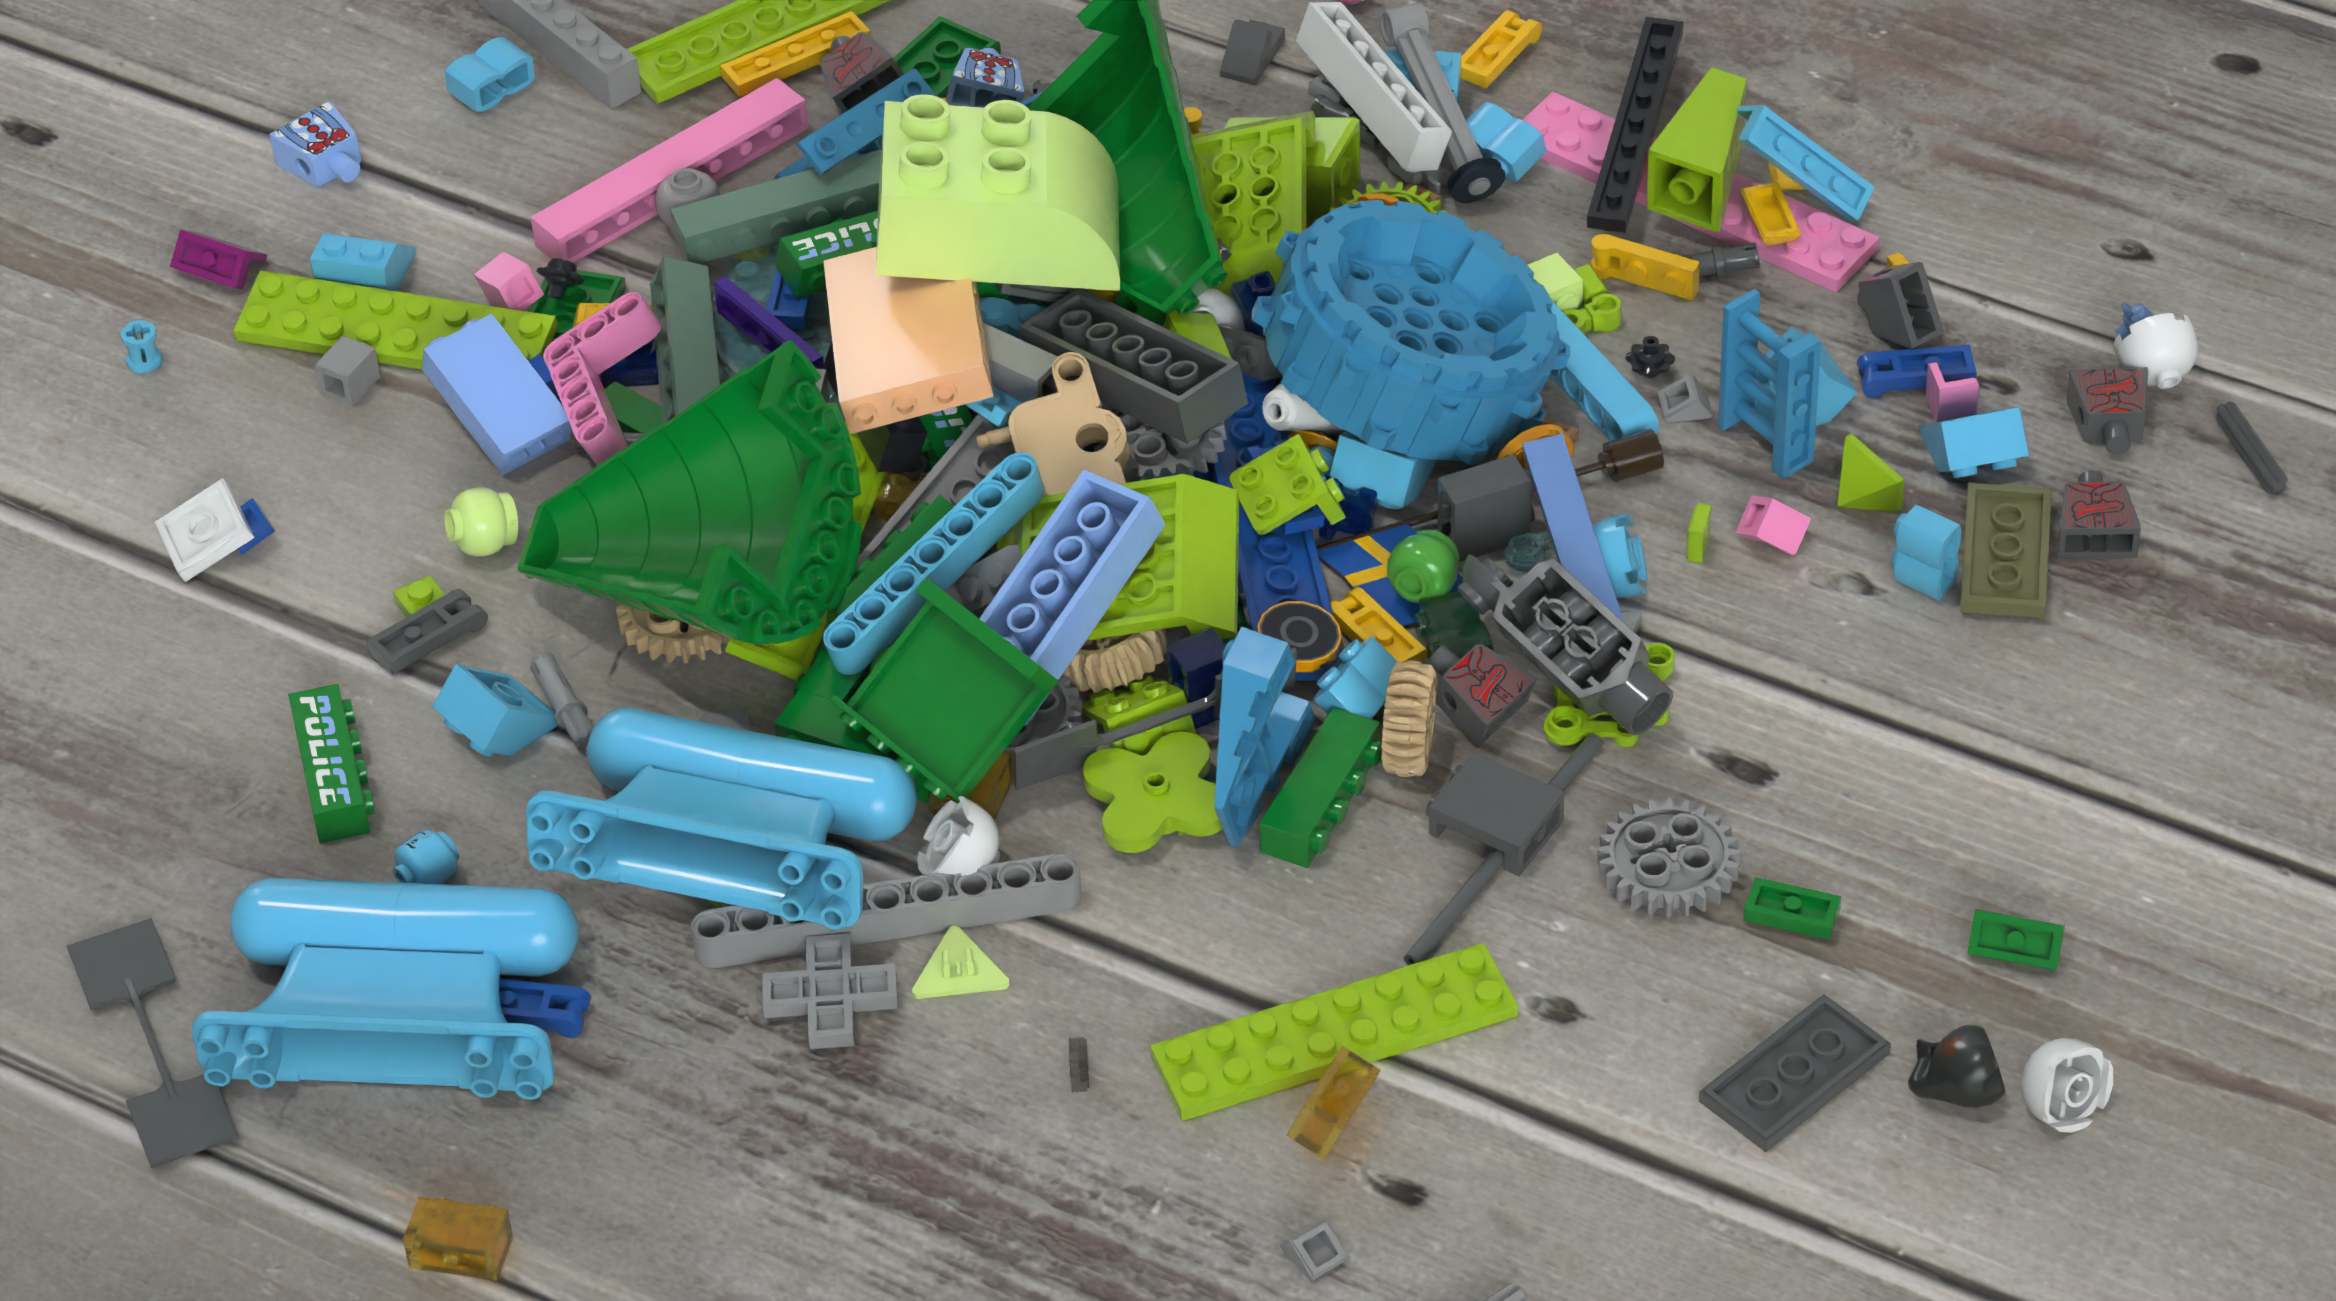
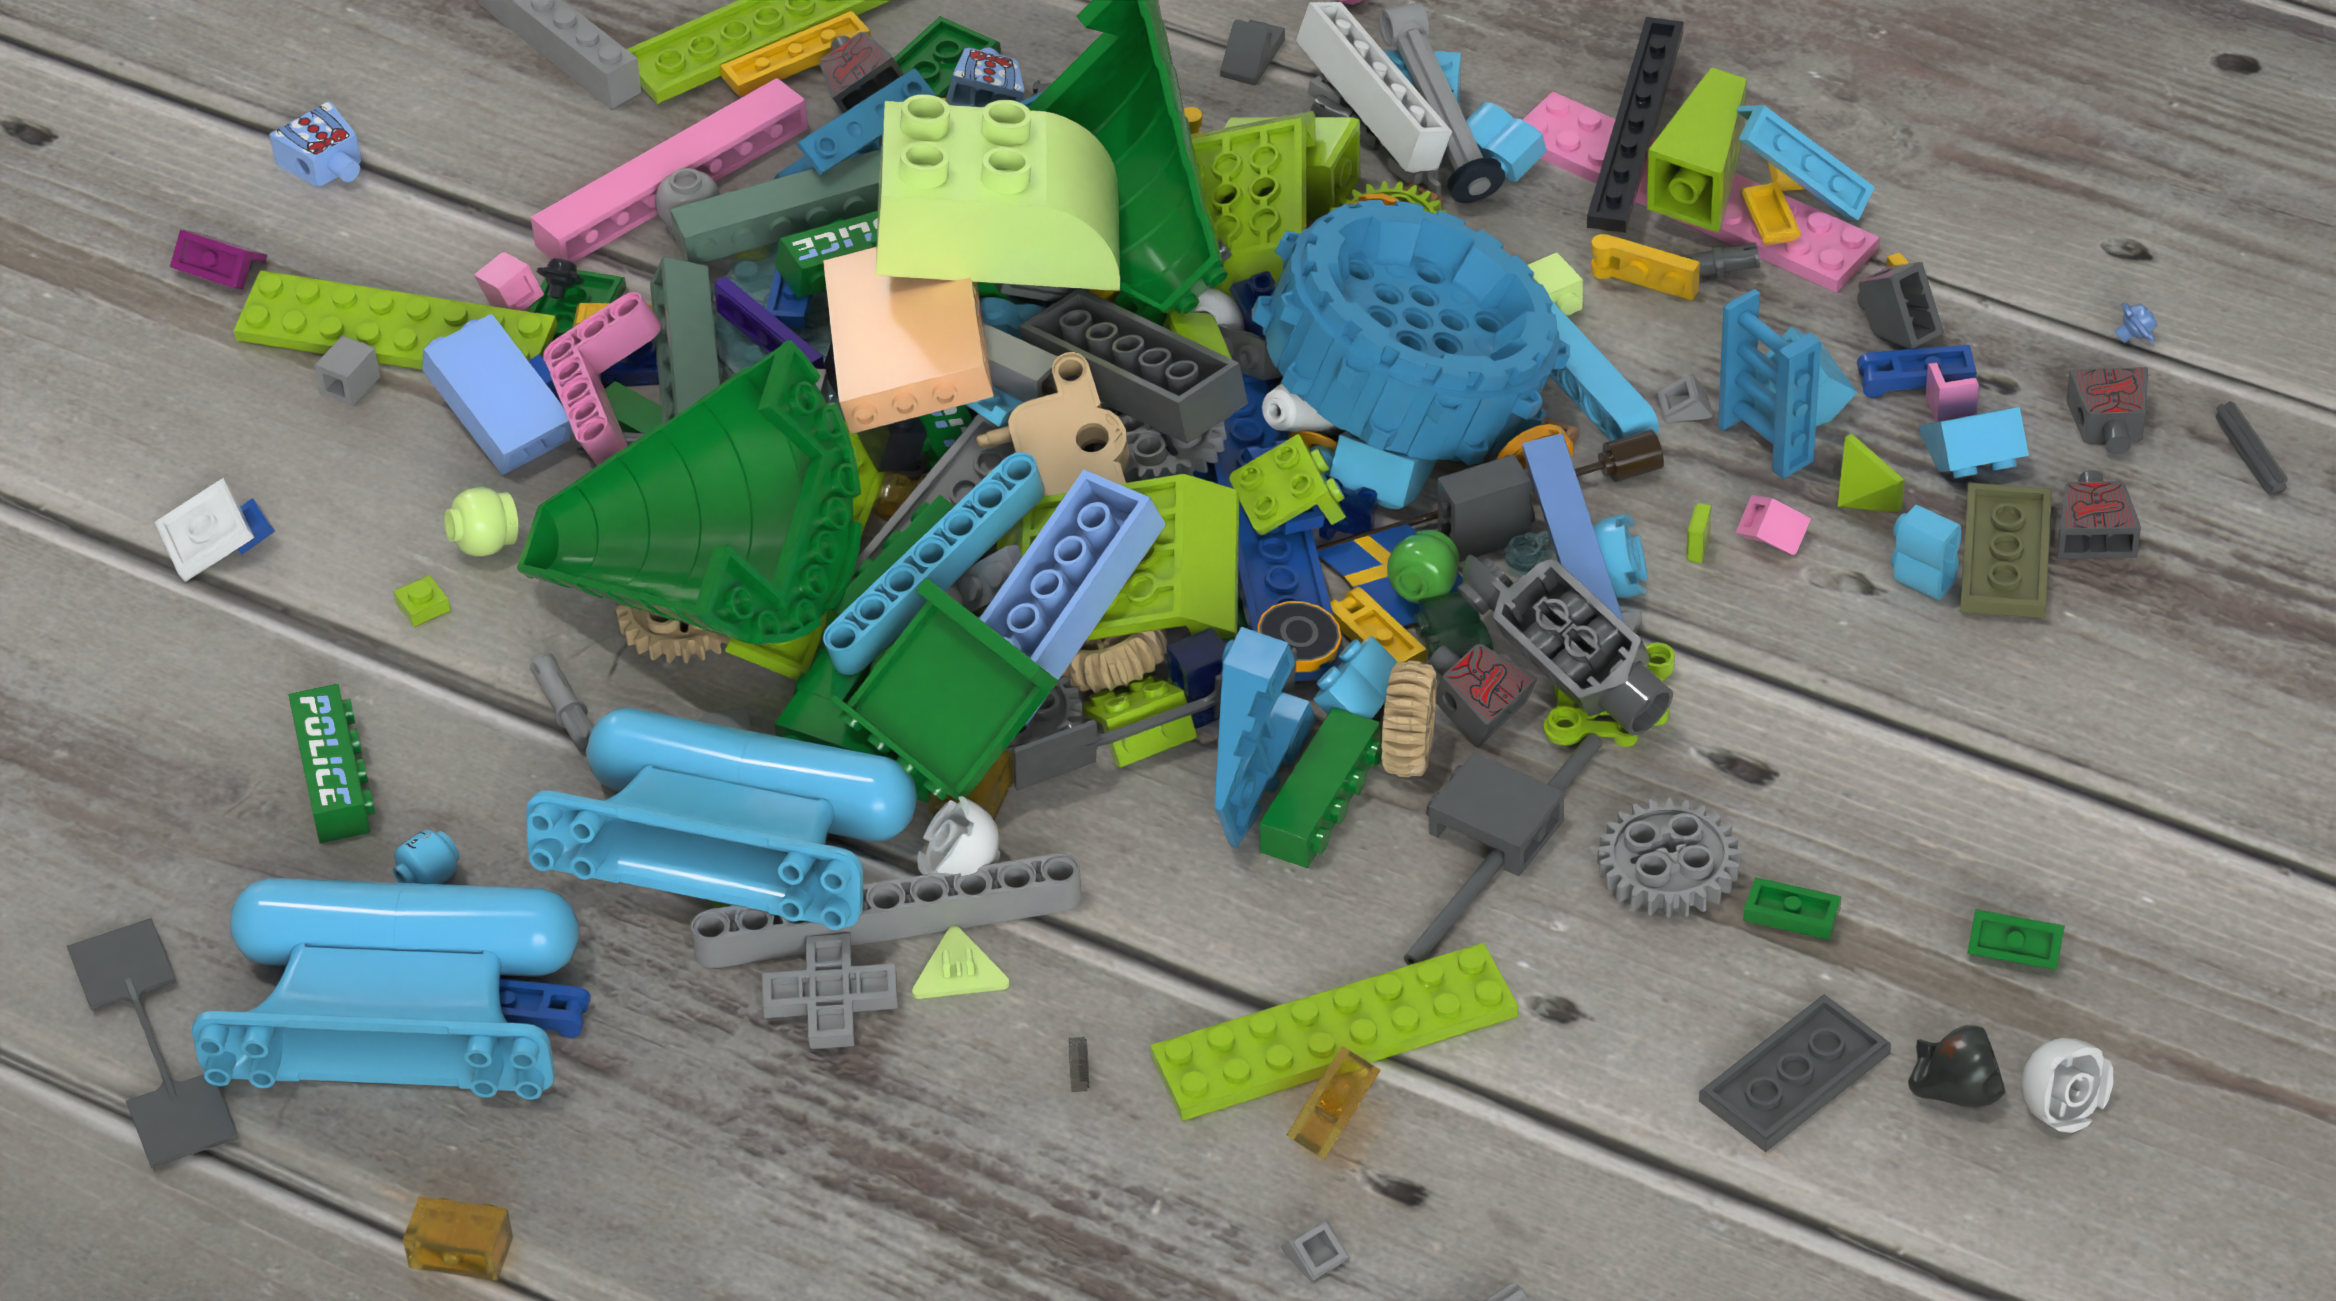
medium azure bush [120,320,162,373] -> none
medium azure slope [310,233,416,291] -> none
dark grey plate [366,589,488,675] -> none
medium azure slope [432,664,558,757] -> none
medium azure brick [445,37,535,112] -> none
lime plant [1083,731,1223,853] -> none
yellow plate [1461,10,1542,89] -> none
lime bar [1562,264,1622,335] -> none
black plant [1625,336,1675,378] -> none
white cylinder [2113,313,2199,389] -> none

